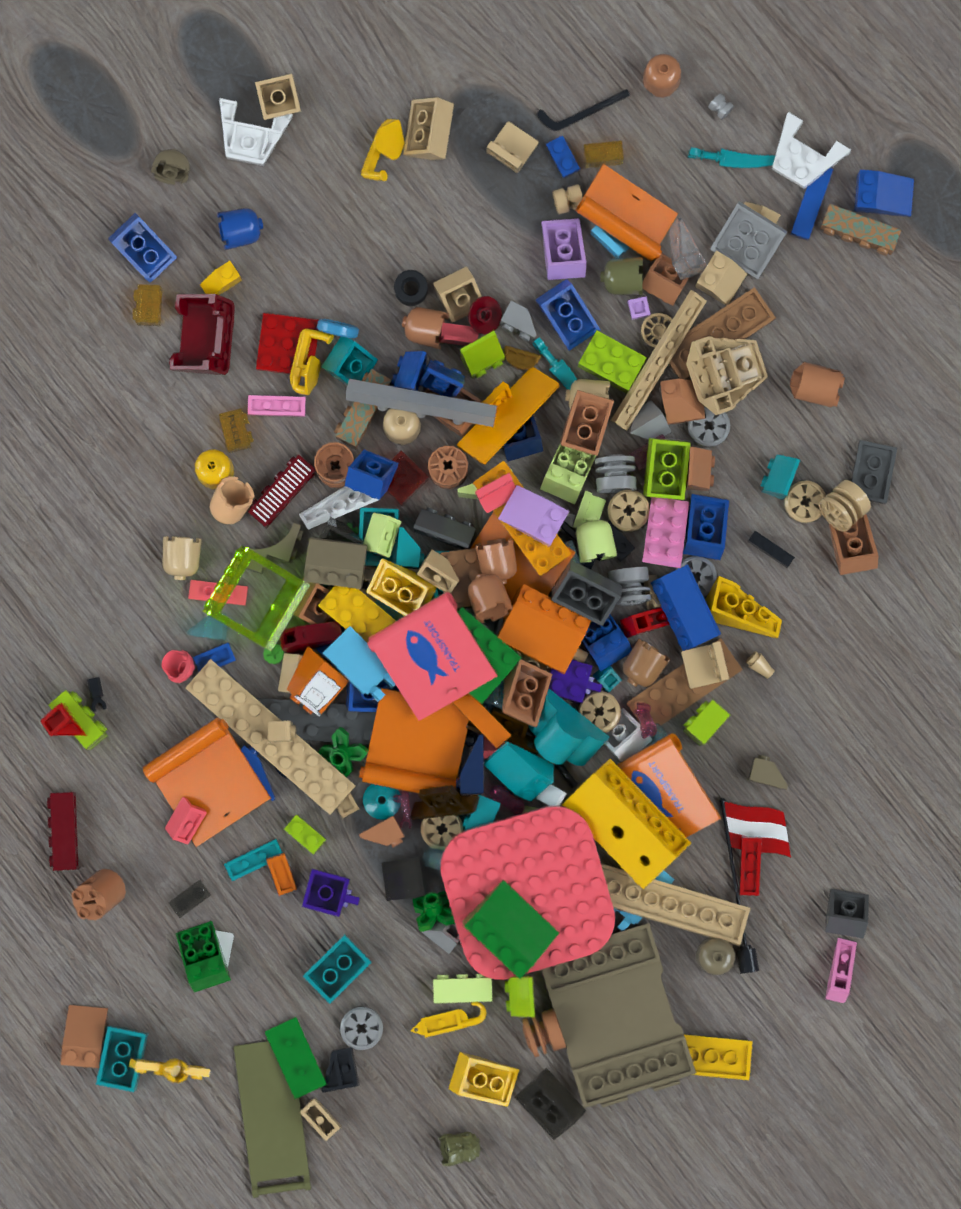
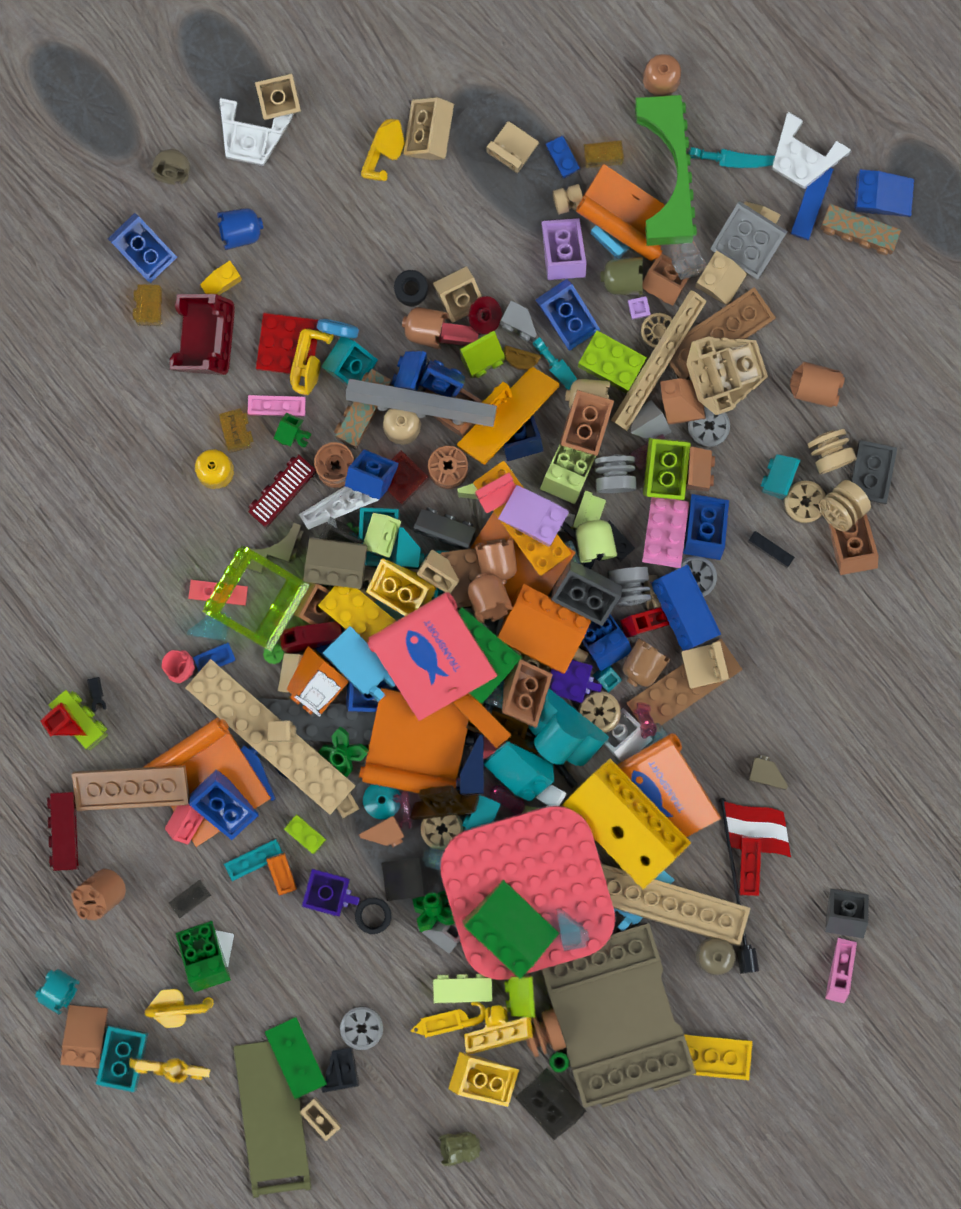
tan cylinder [163,536,202,580] -> none
light nougat cylinder [209,477,255,524] -> none
teal brick [303,934,372,1004] -> none
black piece [537,89,630,131] -> none
tan wheel [608,490,650,532] -> none
lime brick [683,700,730,746] -> none
yellow wedge [705,576,782,638] -> none
light grey wheel [708,93,734,120] -> none
tan cone [746,651,775,679] -> none
none -> teal brick [35,969,79,1015]
none -> medium nougat plate [72,765,190,811]
none -> yellow piece [145,989,214,1028]
none -> blue slope [189,769,259,840]
none -> green brick [273,412,312,447]
none -> black tyre [355,897,392,934]
none -> yellow plate [464,1005,533,1054]
none -> green brick [549,1051,569,1072]
none -> clear light blue slope [556,908,589,951]
none -> bright green arch [635,95,697,246]
none -> tan wheel [807,429,857,474]

